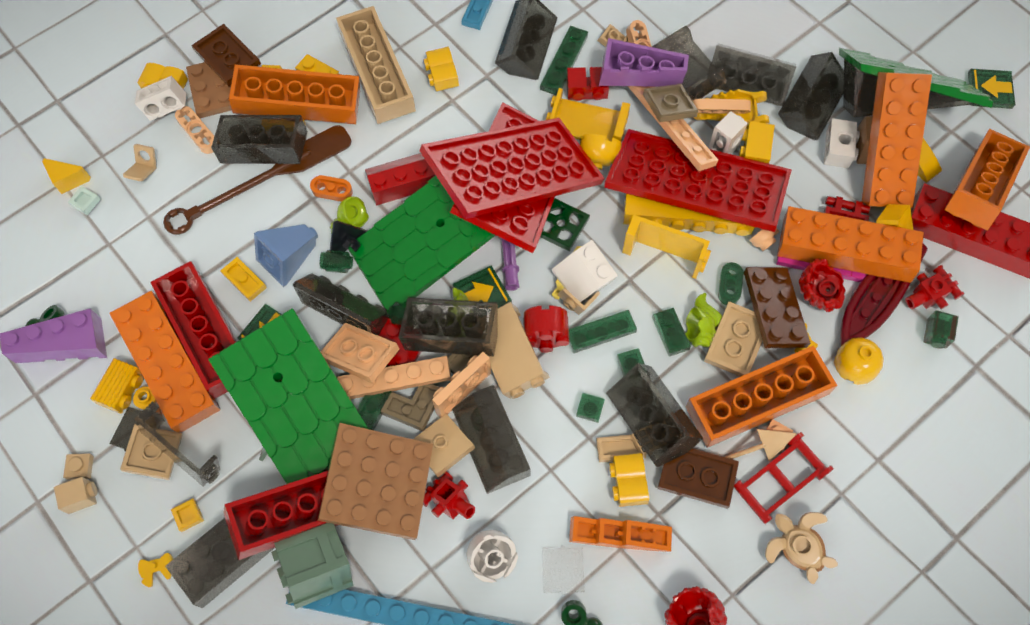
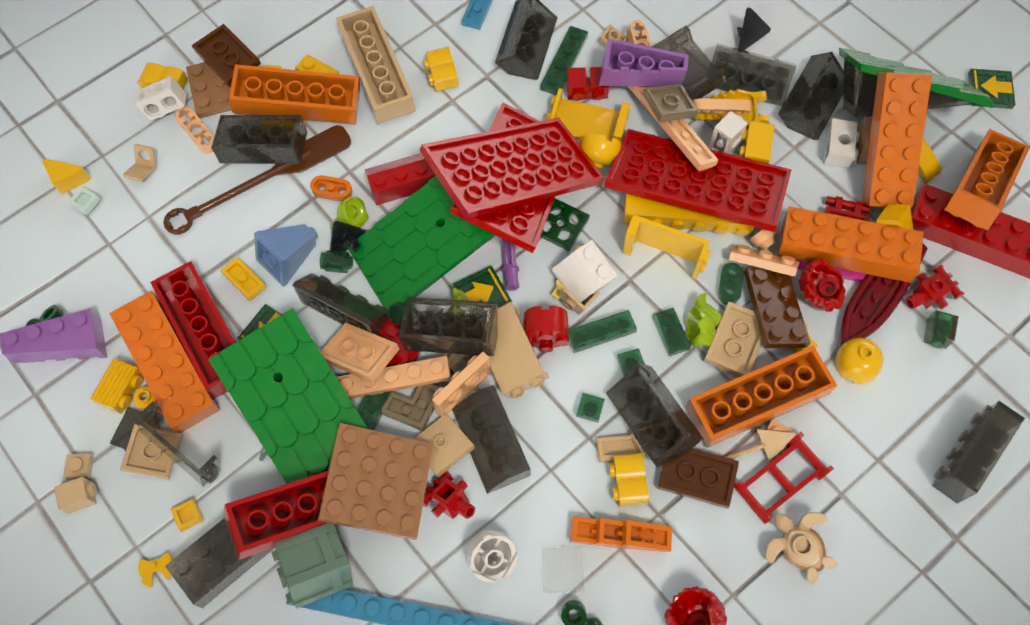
none -> light nougat plate [729,245,800,277]
none -> black piece [737,7,771,52]
none -> clear smoke brick [932,401,1025,504]

